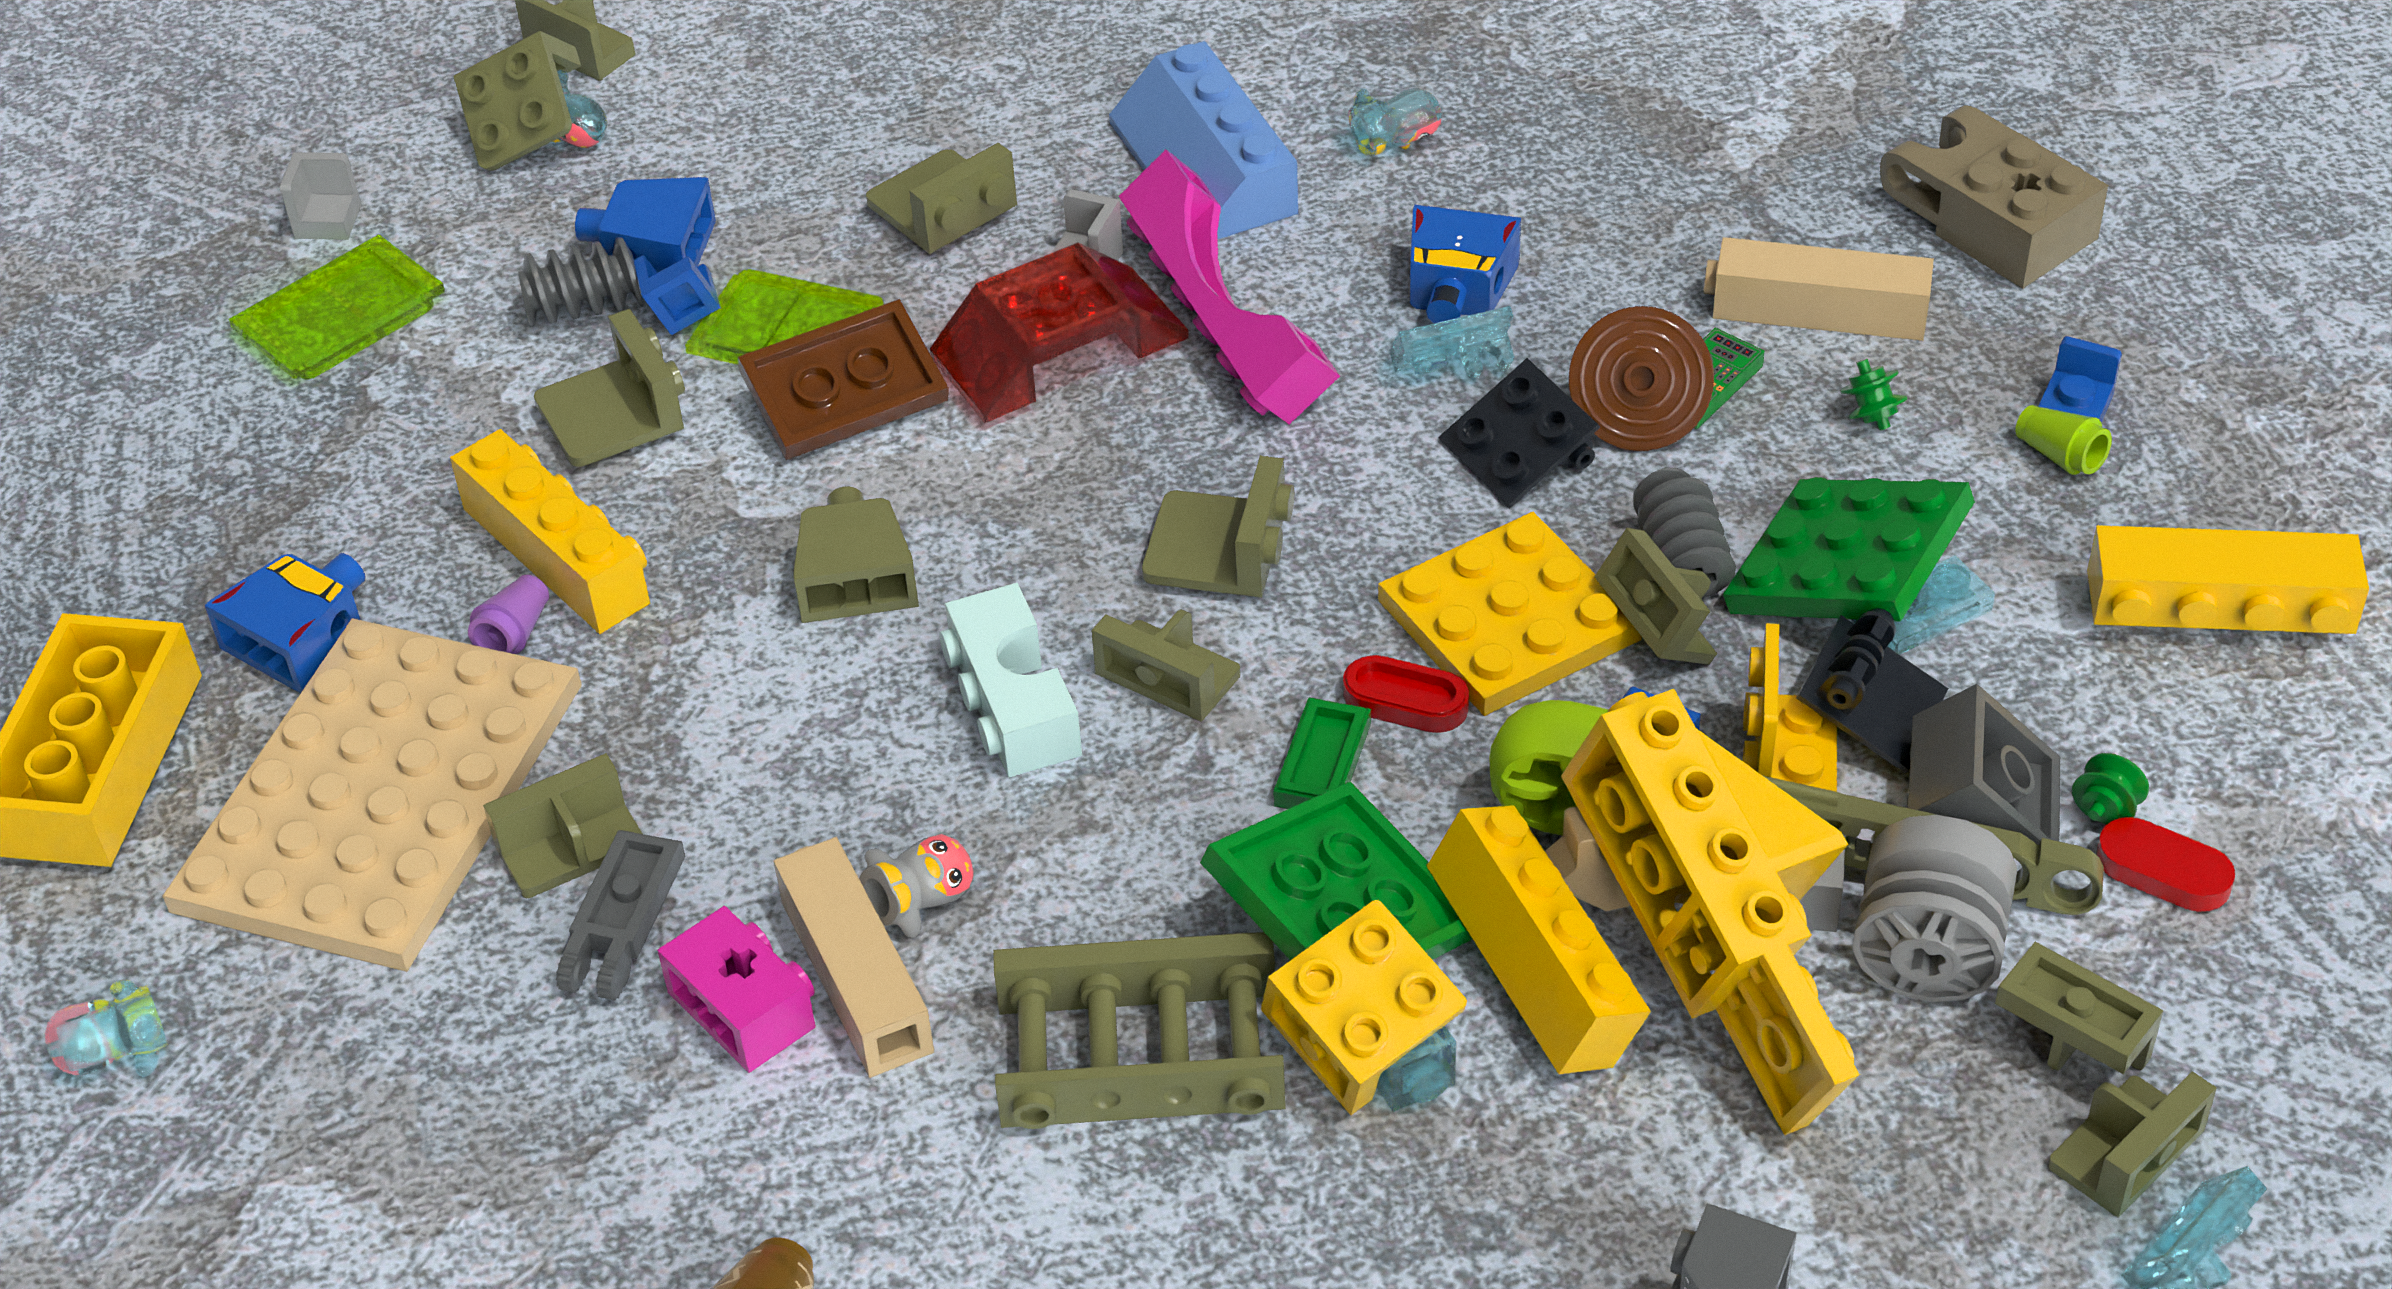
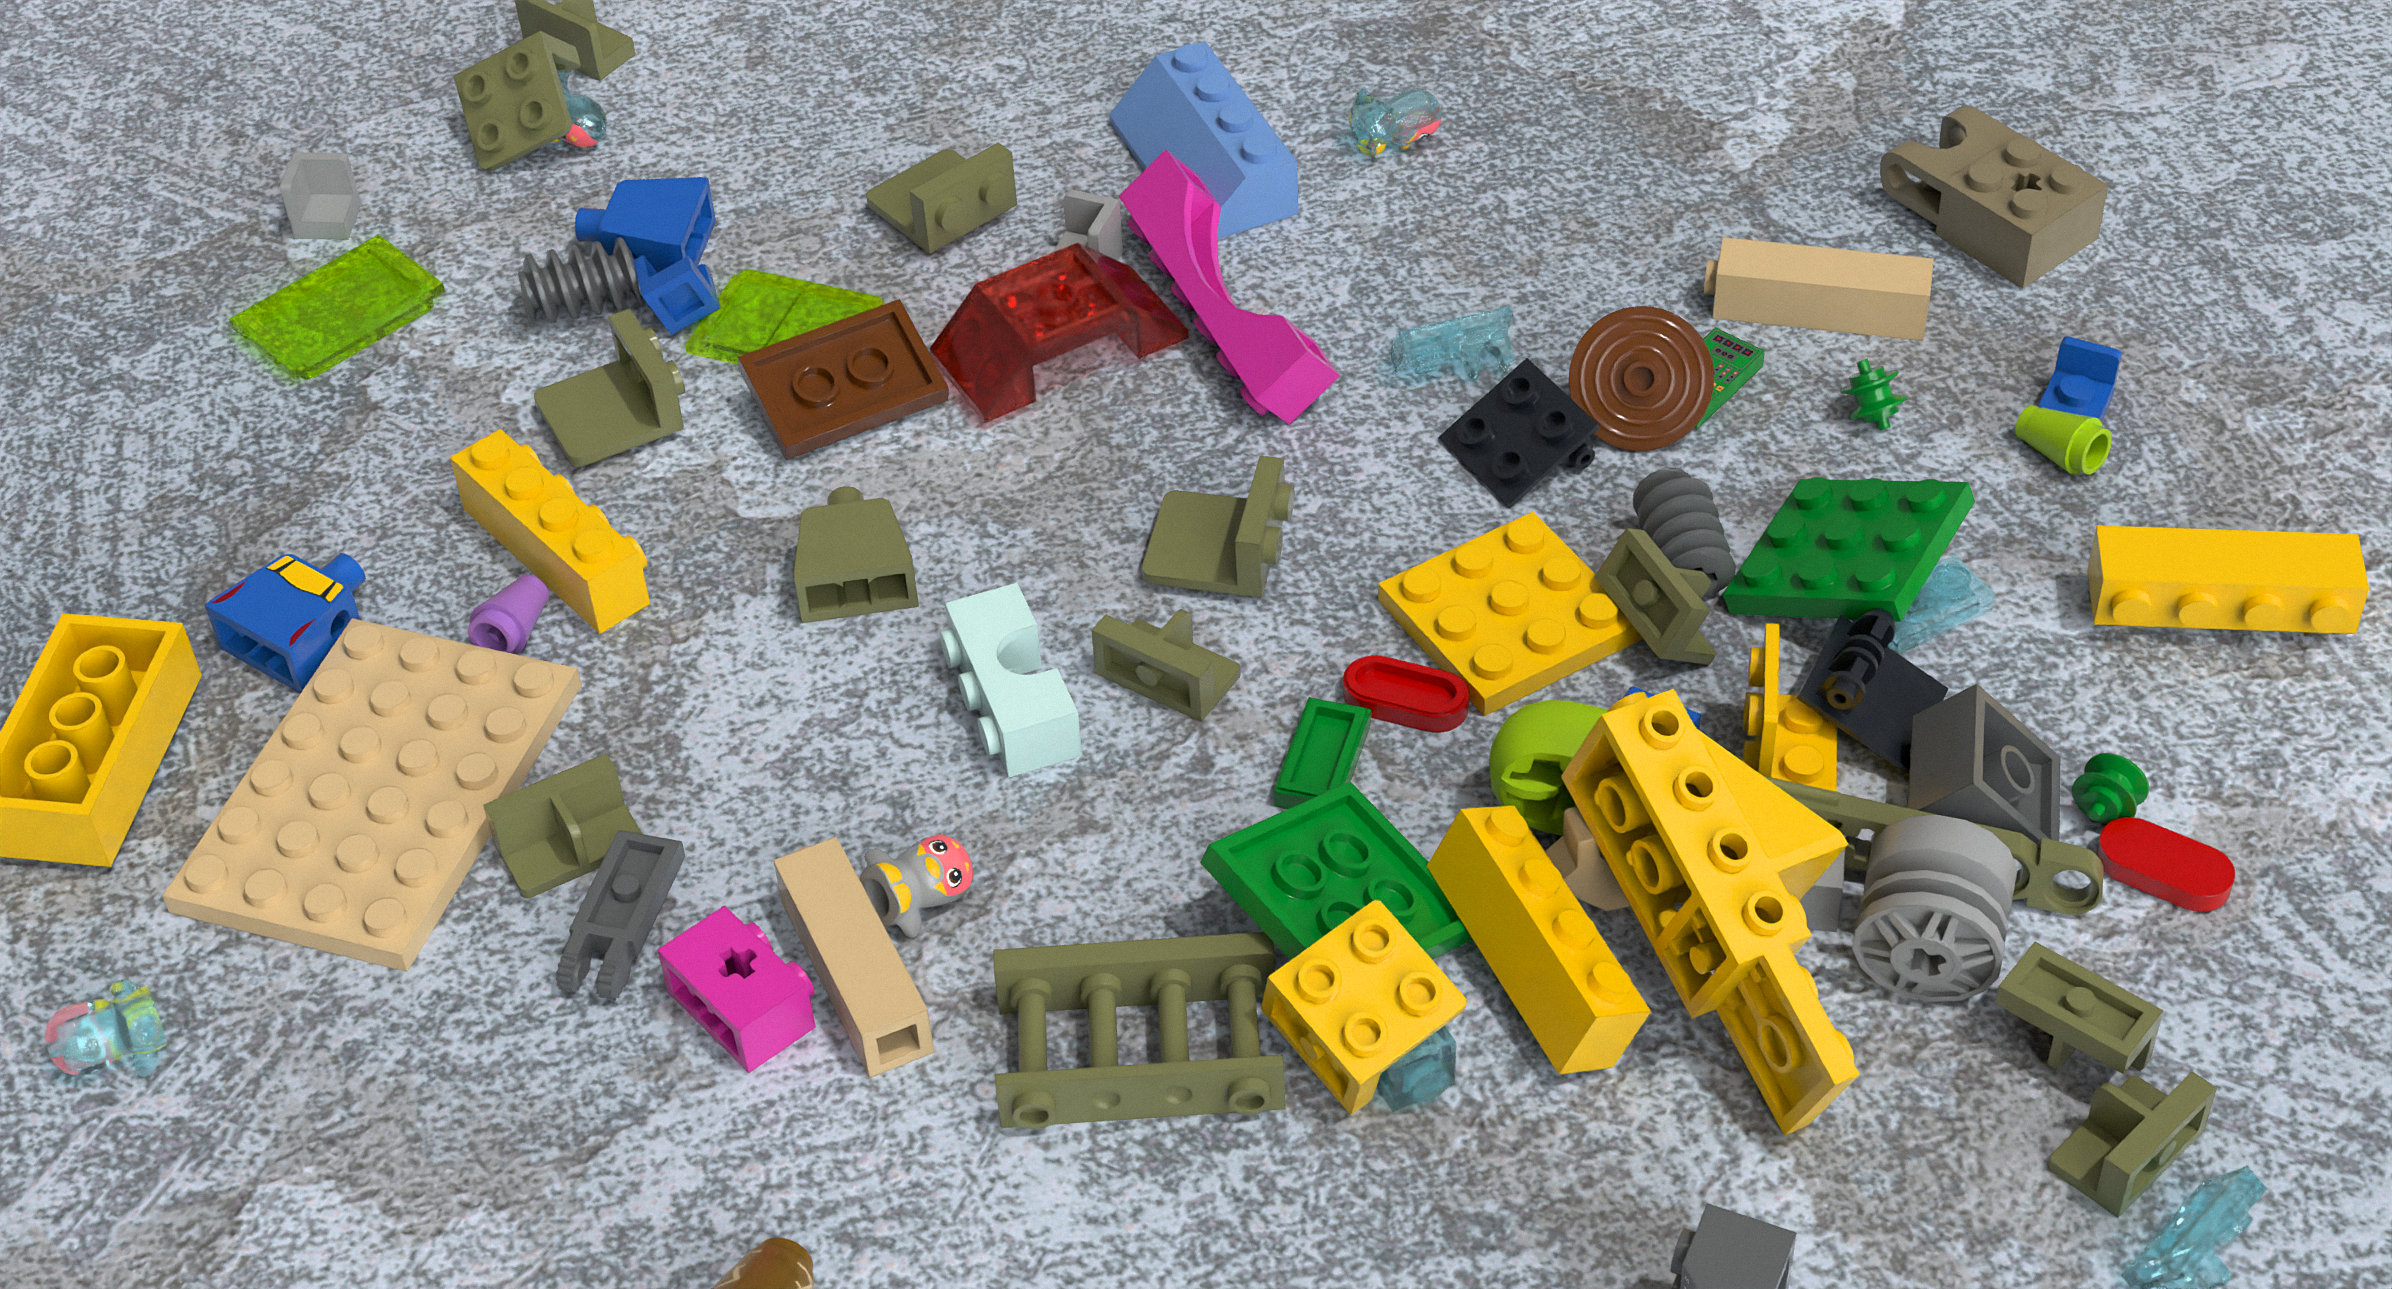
blue torso [1410,204,1521,327] -> none

